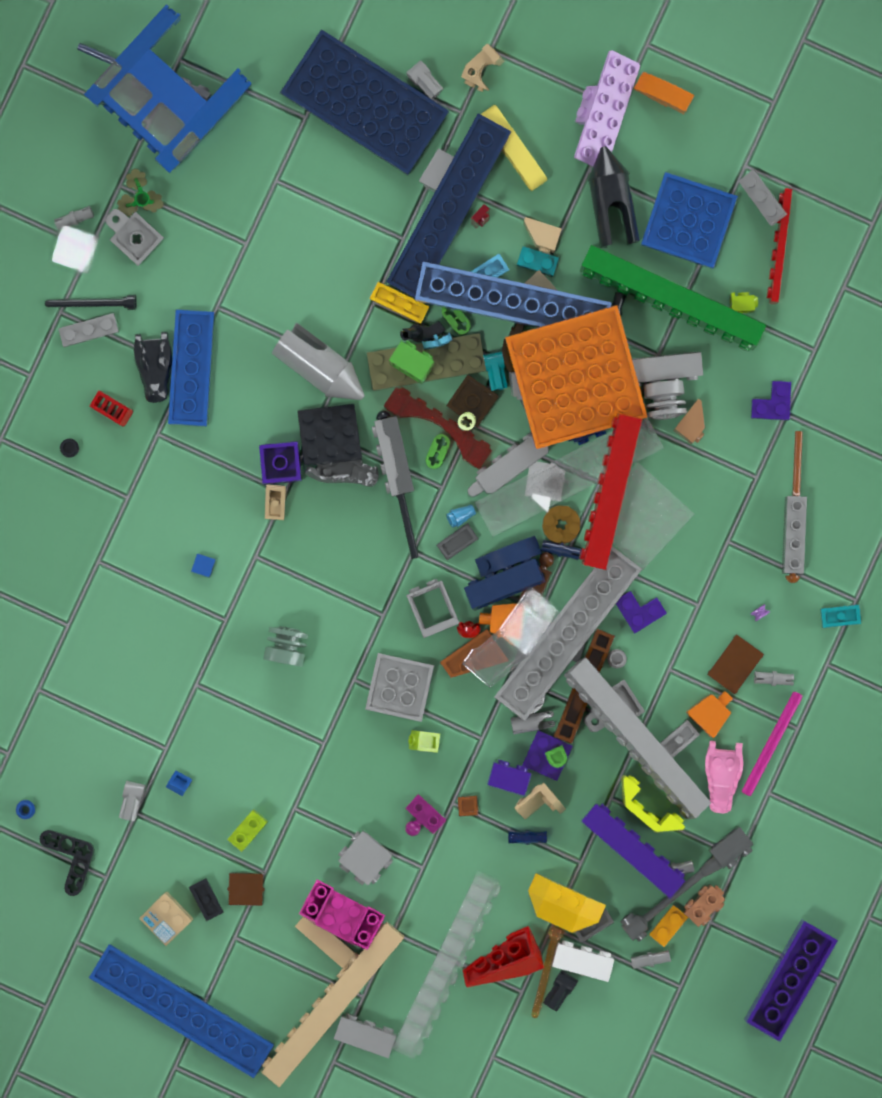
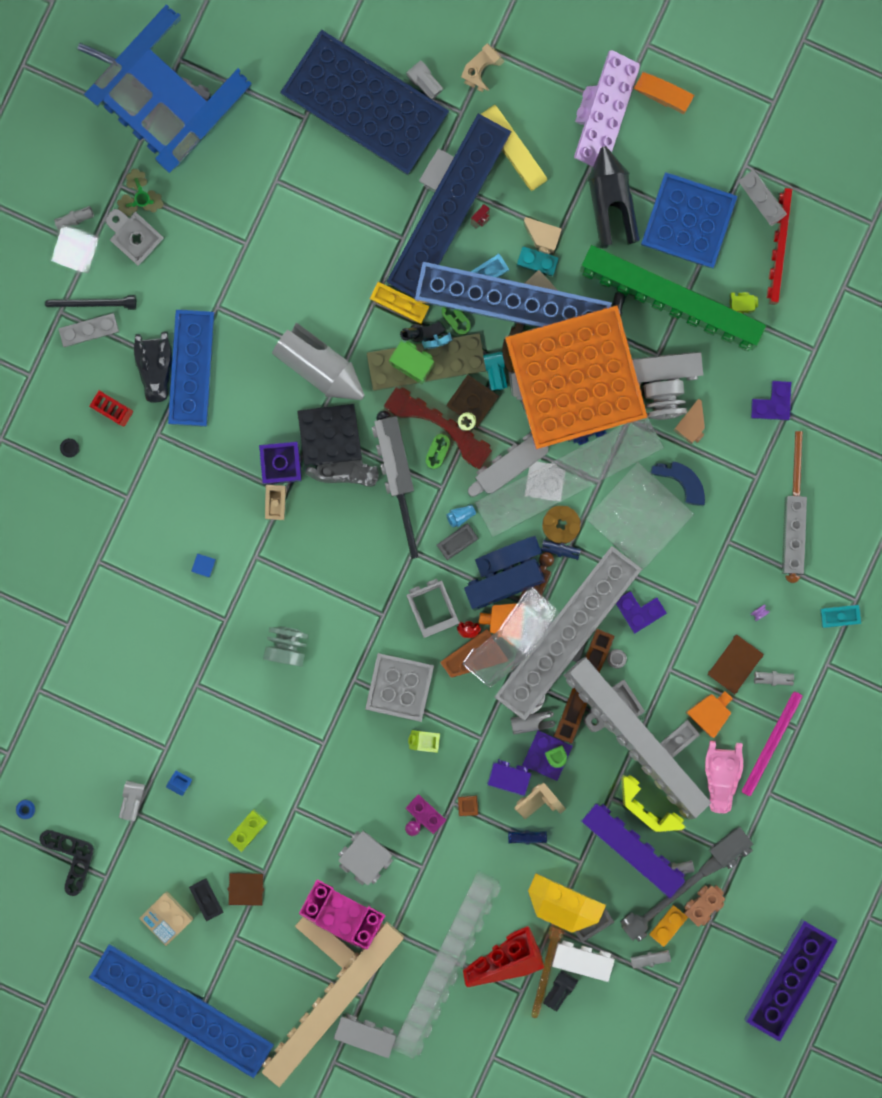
white slope [531,494,551,513] -> none
red brick [579,413,642,570] -> none
none -> dark blue arch [650,461,705,506]

